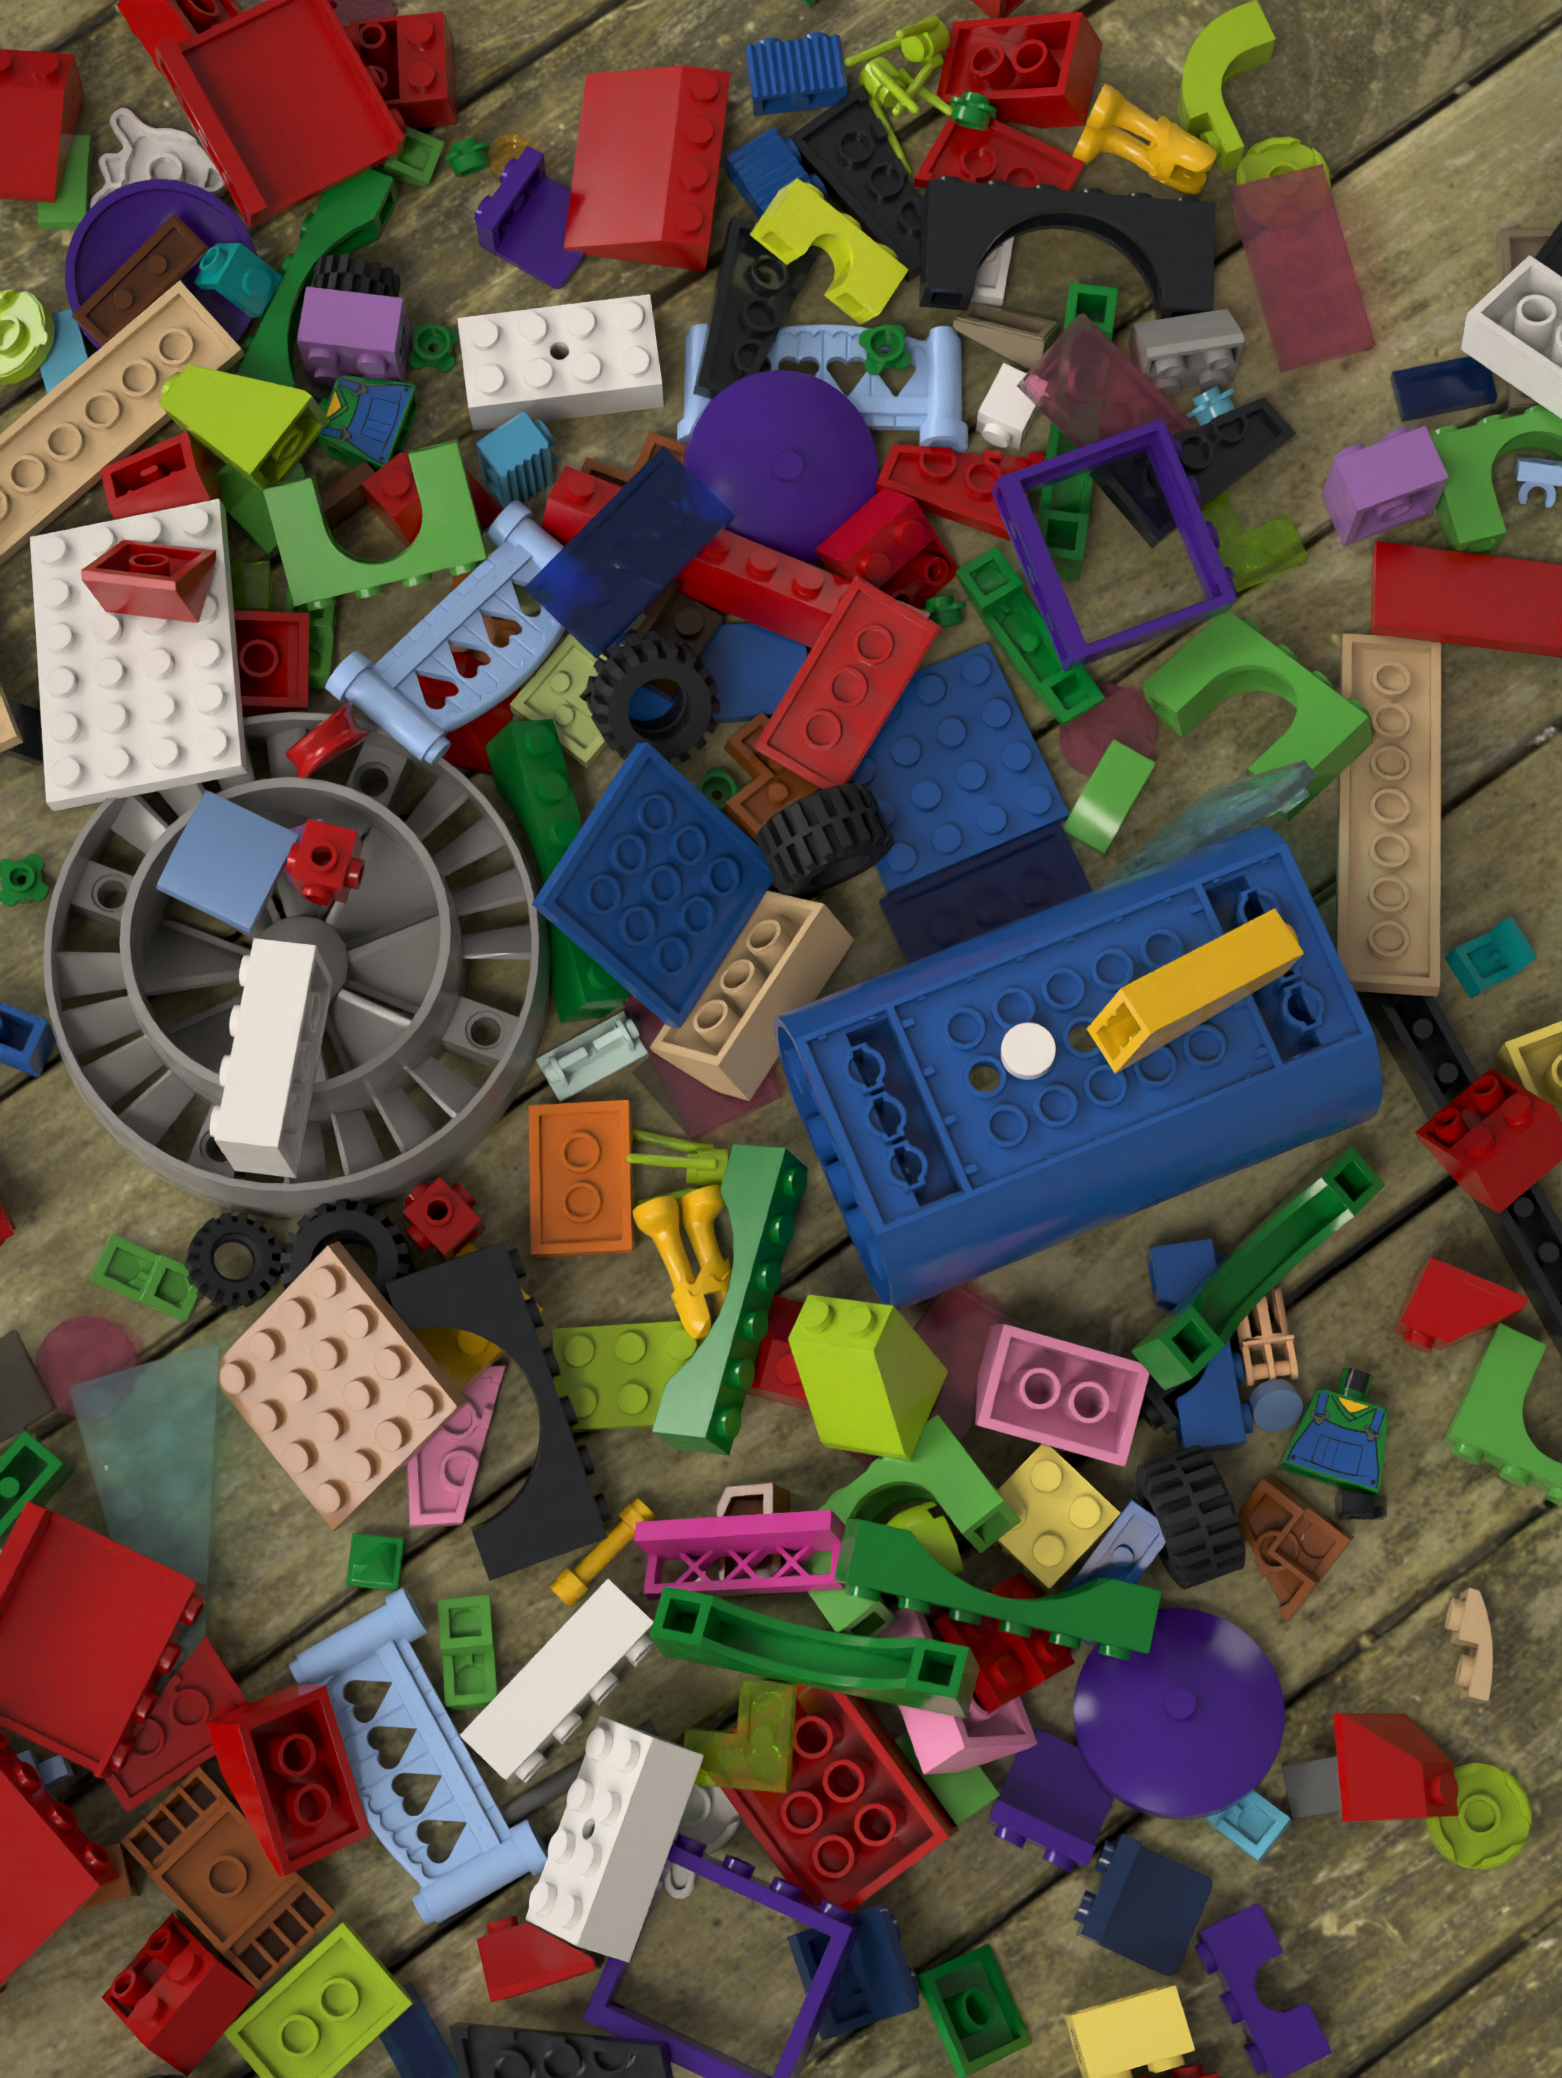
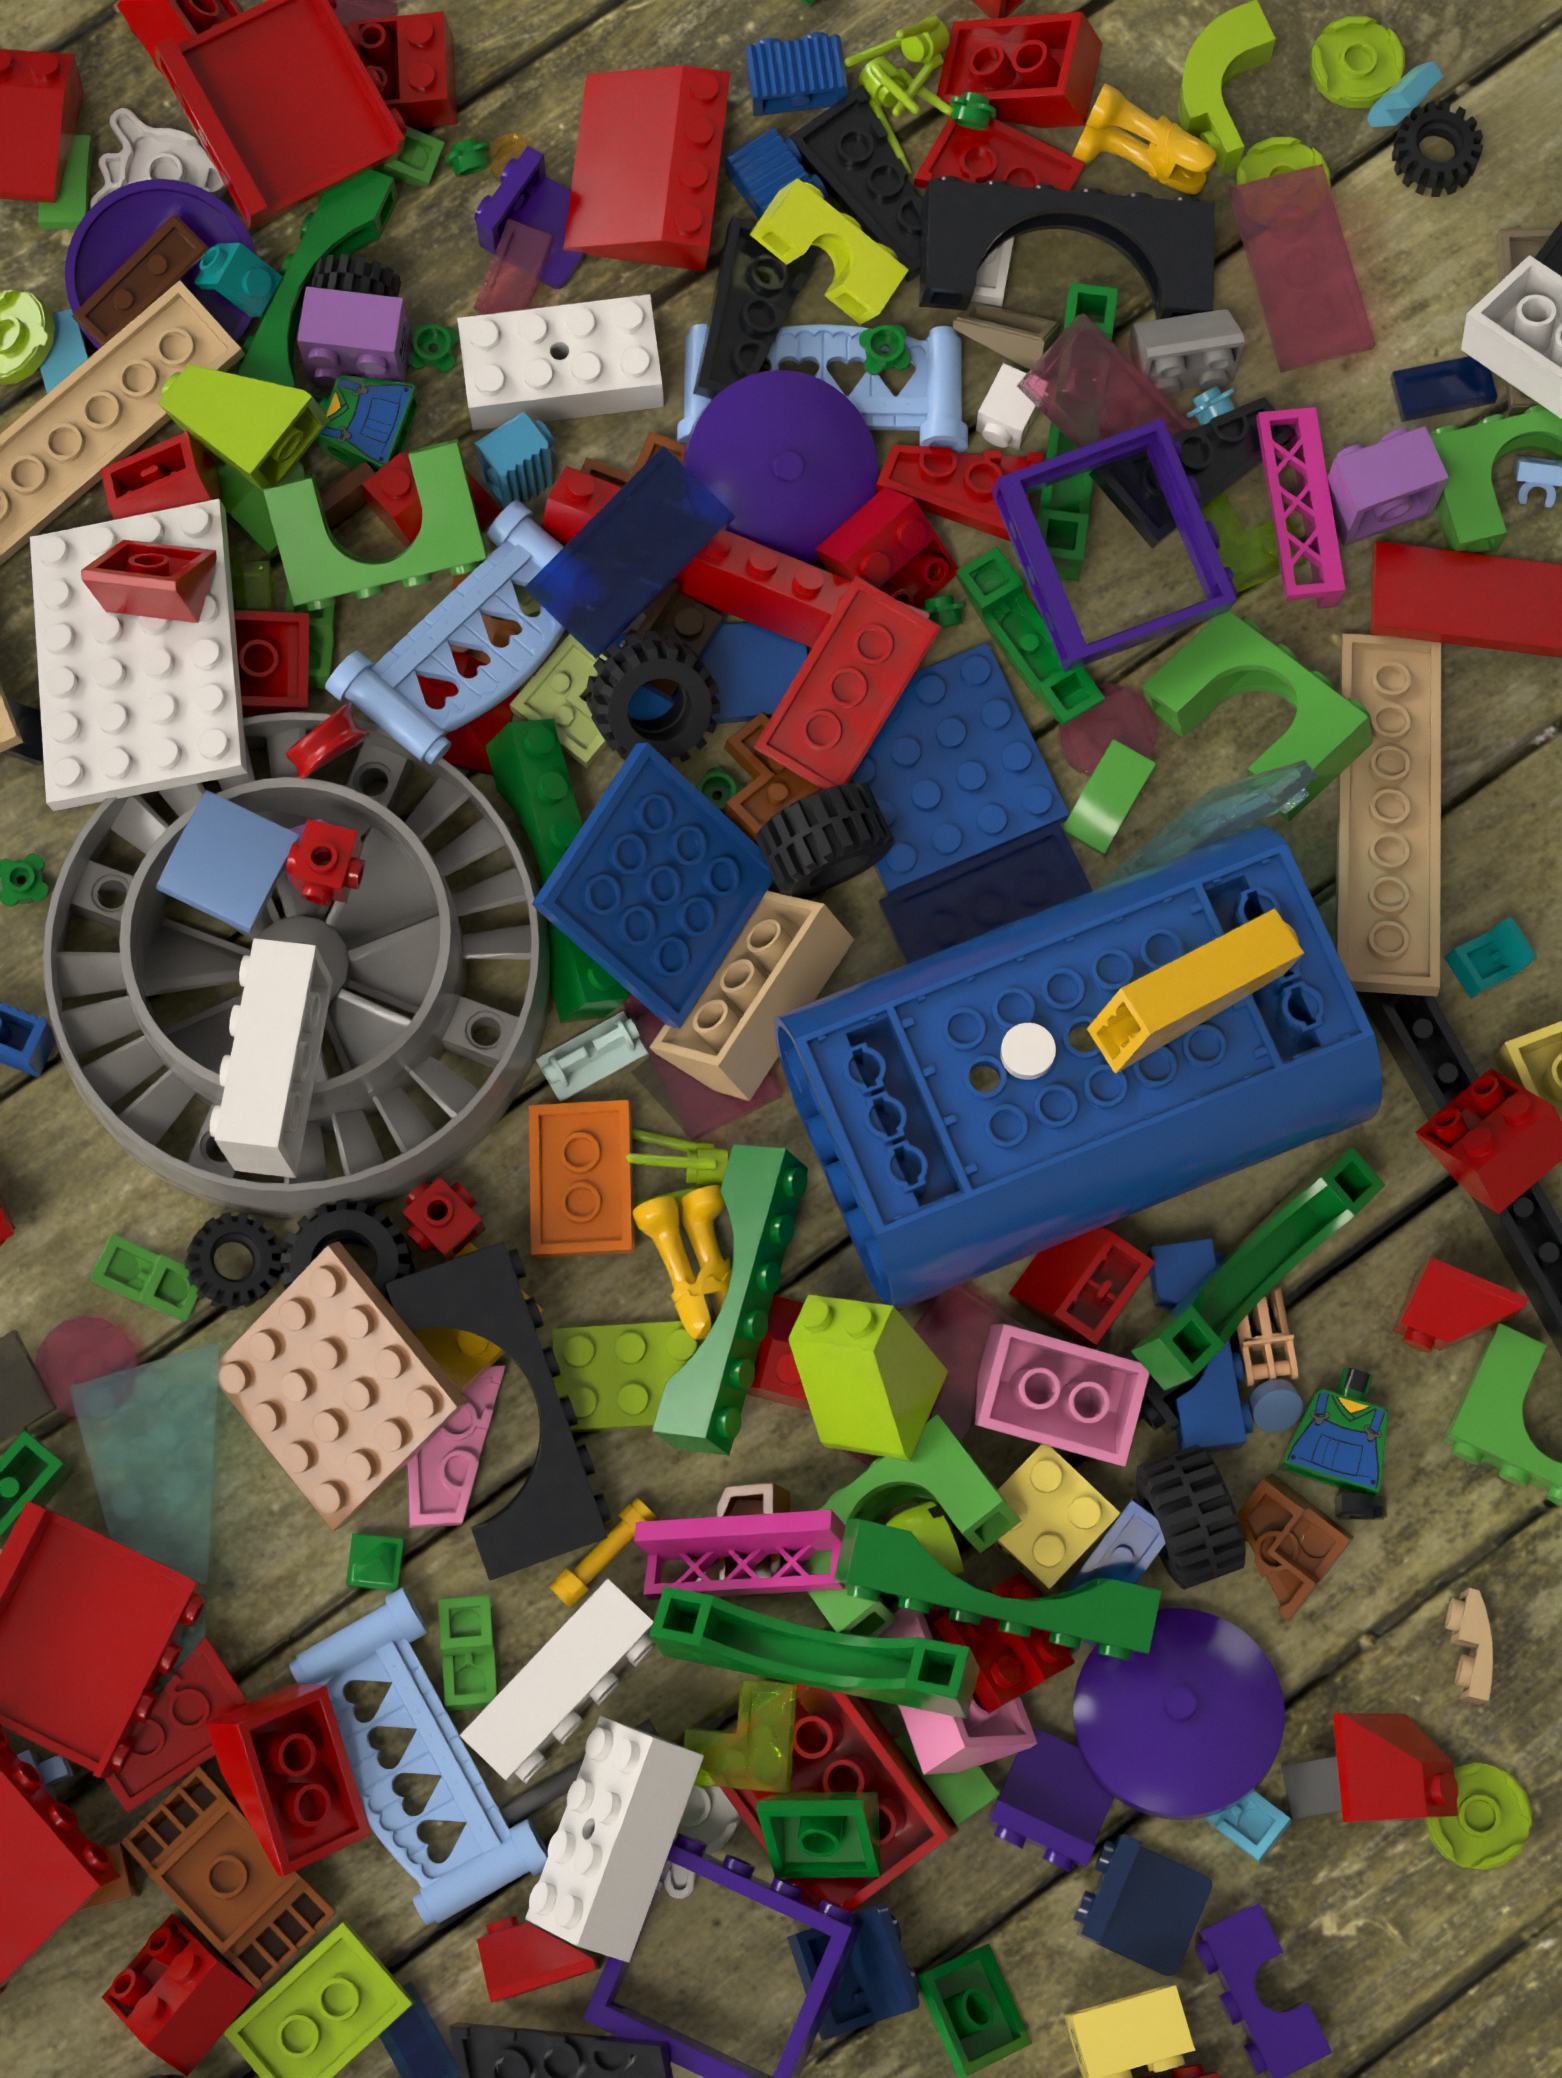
none -> clear pink tile [473,219,555,315]
none -> green slope [756,1792,881,1878]
none -> red slope [1008,1227,1155,1350]
none -> dark pink fence [1256,407,1346,609]
none -> lime tile [1310,16,1405,108]
none -> medium azure slope [1367,61,1444,128]
none -> black tyre [1392,101,1483,197]

